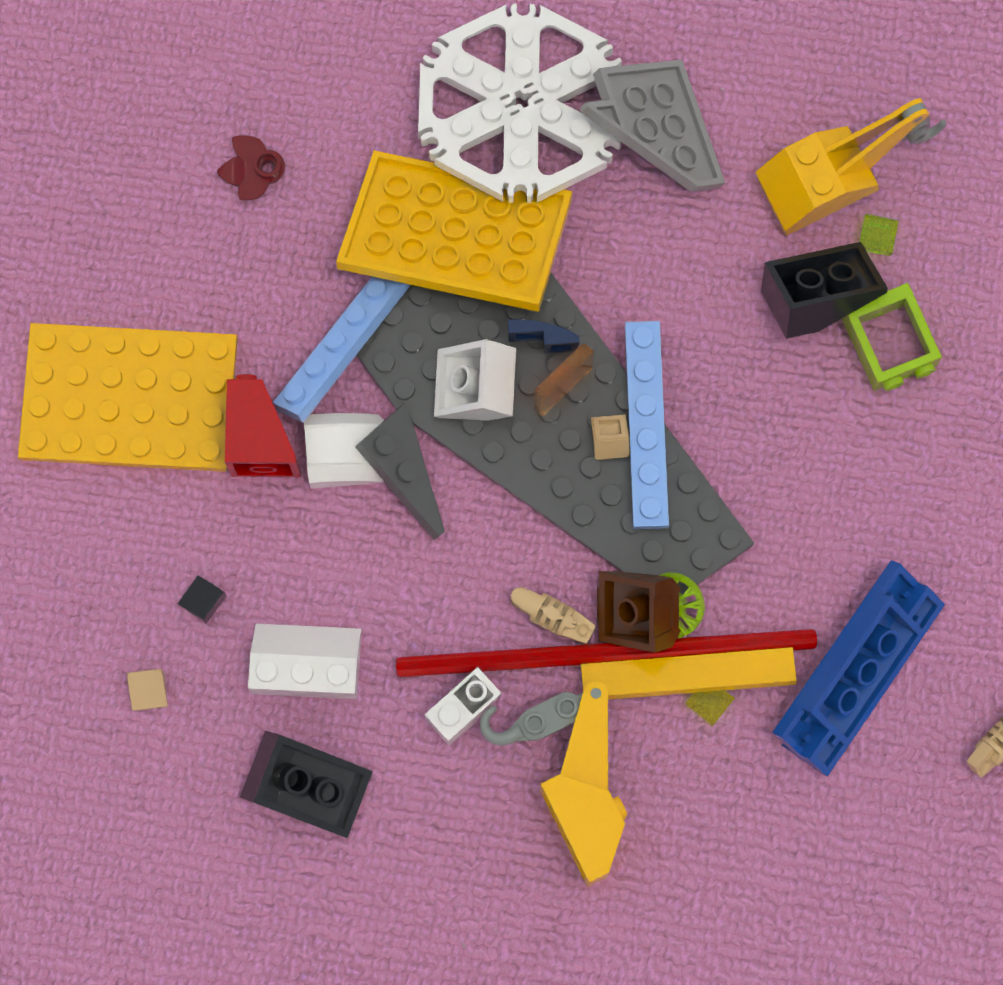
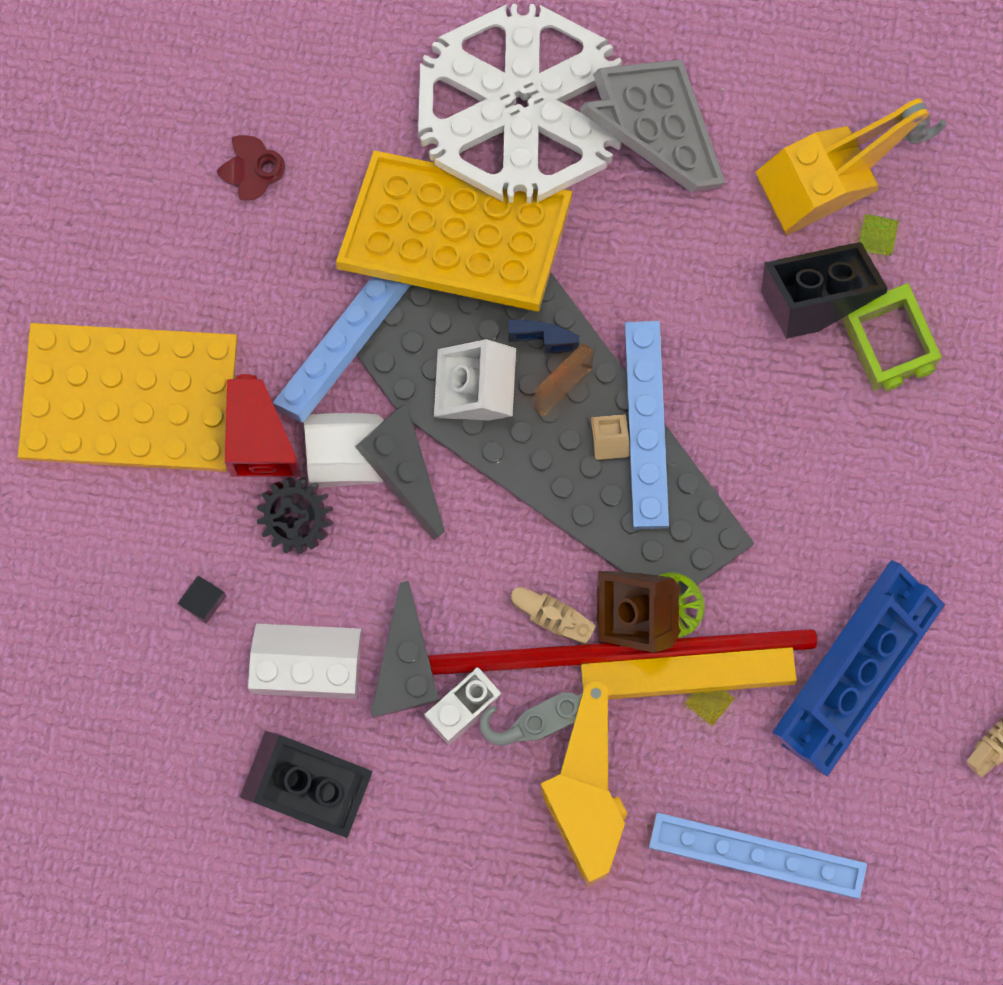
tan slope [127,669,168,711] -> none
none -> black gear [257,477,333,554]
none -> dark grey wing [371,581,439,718]
none -> light blue plate [648,812,867,899]

